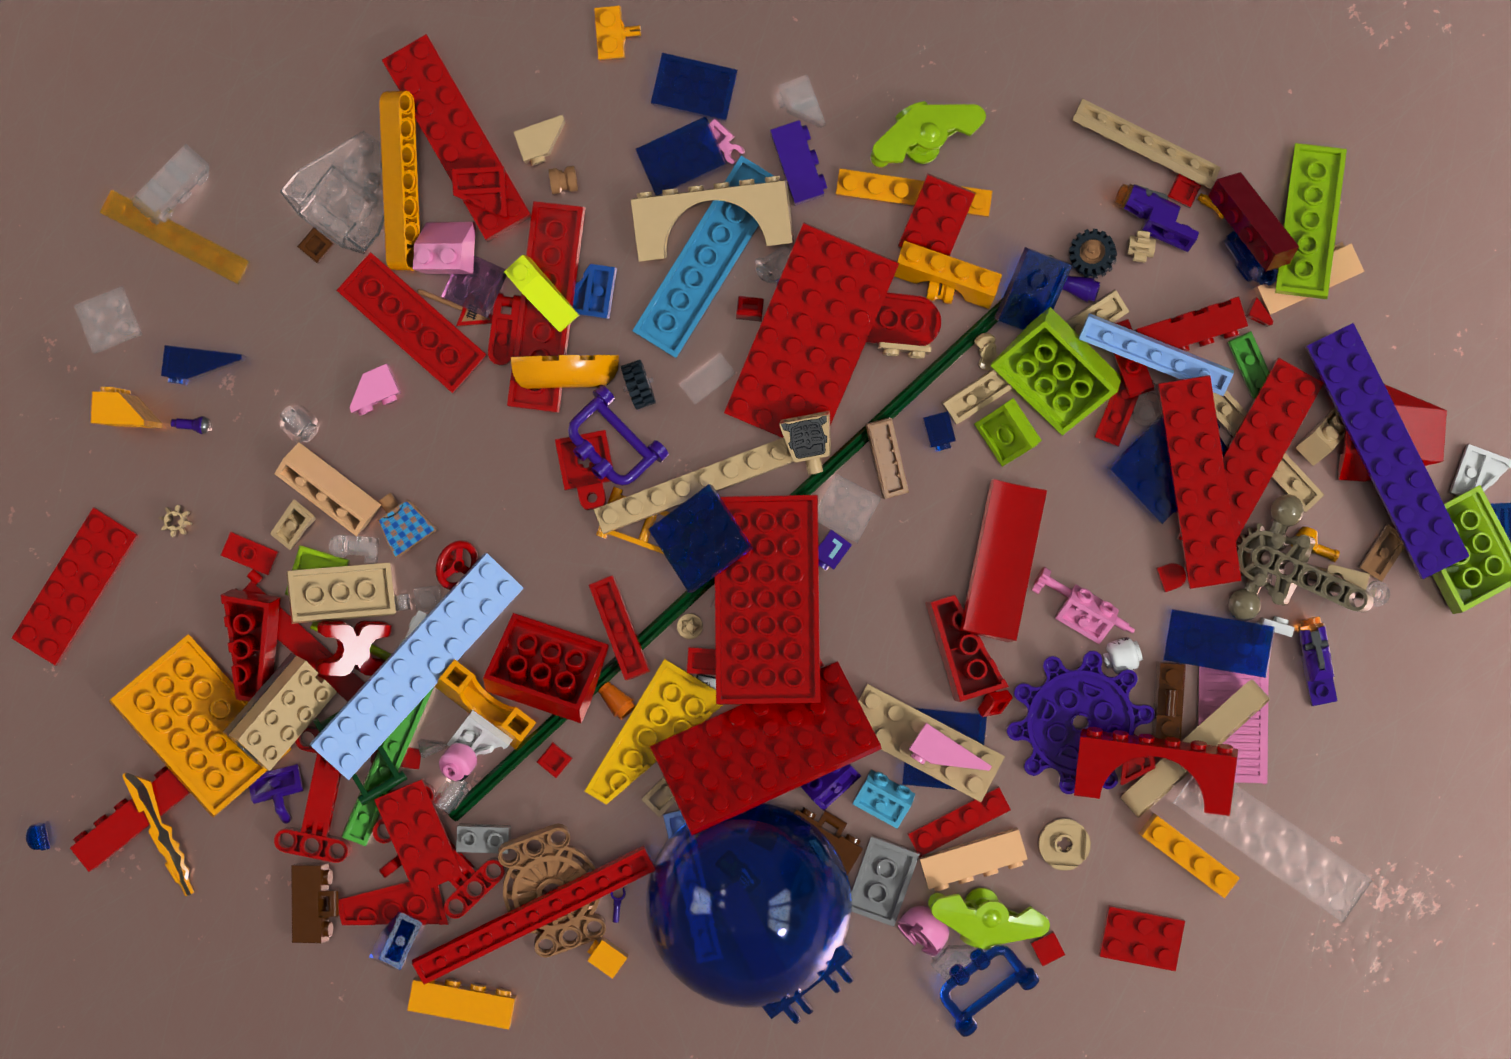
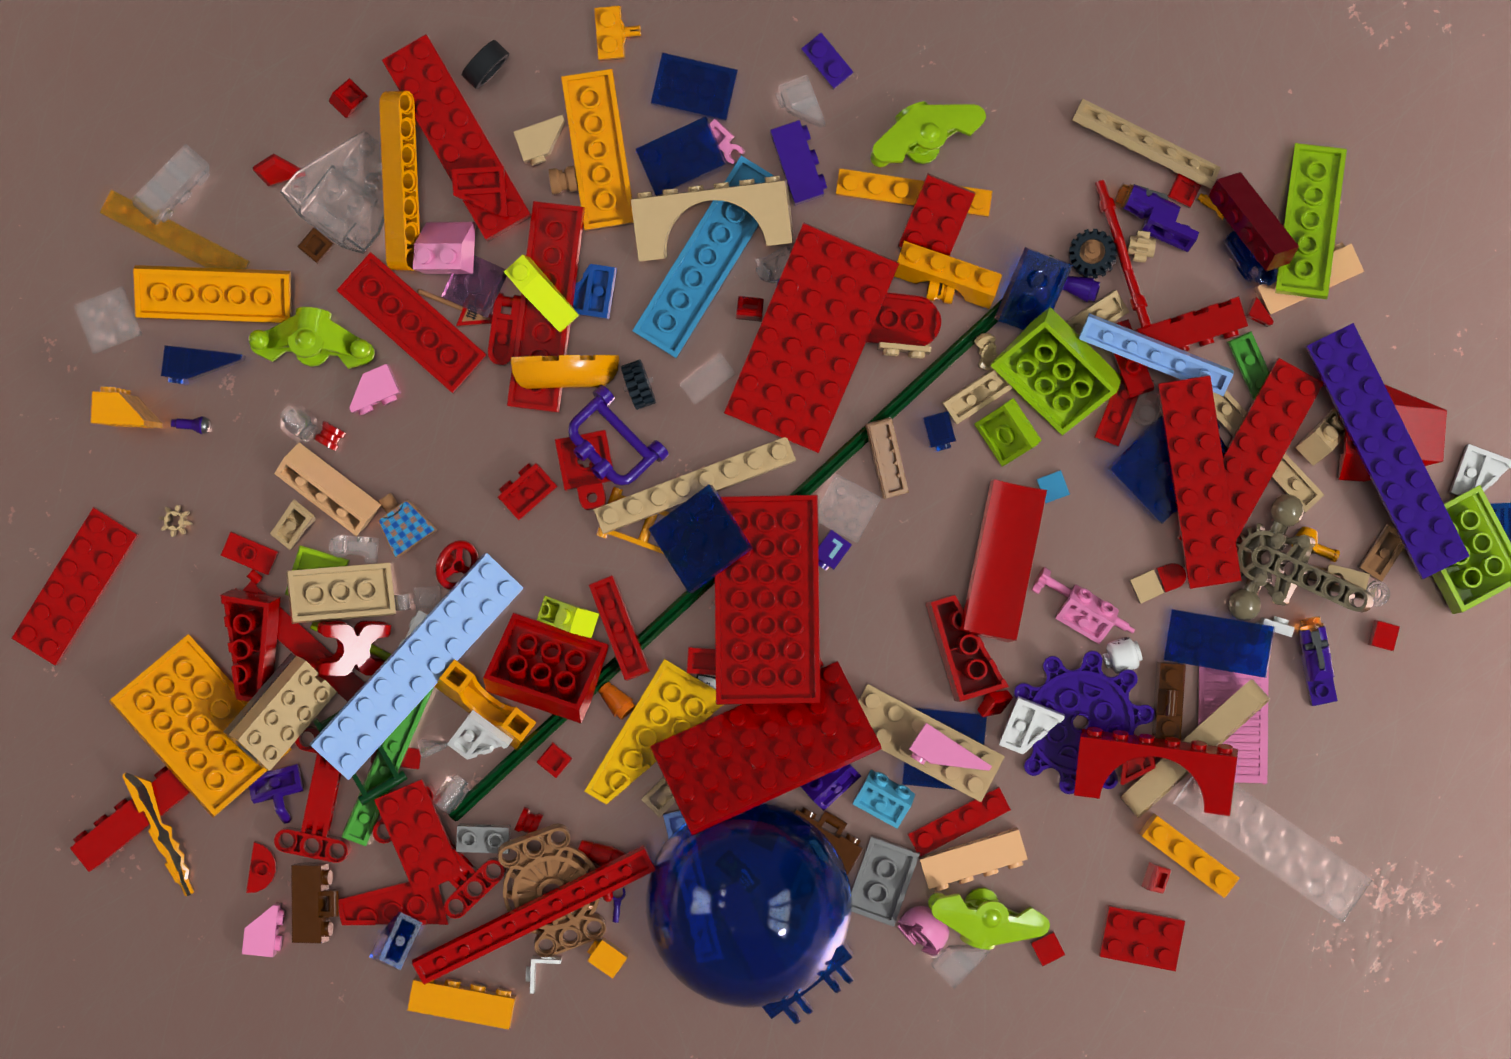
clear blue plate [26,823,51,851] -> none
red tile [379,855,402,878] -> none
bright pink head [439,743,477,782] -> none
tan tile [677,613,703,639] -> none
torso [779,411,831,474] -> none
clear blue bar [940,945,1040,1037] -> none
tan plate [1038,818,1091,871] -> none
none -> light orange plate [133,265,291,323]
none -> bright pink slope [242,902,285,957]
none -> red plate [246,841,277,893]
none -> lime piece [248,307,375,369]
none -> red piece [253,153,305,187]
none -> red wheel [314,421,346,451]
none -> red slope [329,78,368,118]
none -> black tyre [462,40,509,89]
none -> red bracket [497,463,558,520]
none -> red wheel [514,807,543,834]
none -> white bracket [526,956,562,994]
none -> neon yellow slope [537,596,599,638]
none -> light orange plate [561,69,634,231]
none -> red piece [578,840,627,902]
none -> dark purple plate [801,33,854,90]
none -> white wing [999,696,1065,754]
none -> dark azure tile [1036,470,1070,503]
none -> red bar [1095,180,1151,329]
none -> tan tile [1129,569,1164,604]
none -> red slope [1141,862,1171,894]
none -> red slope [1368,620,1400,651]

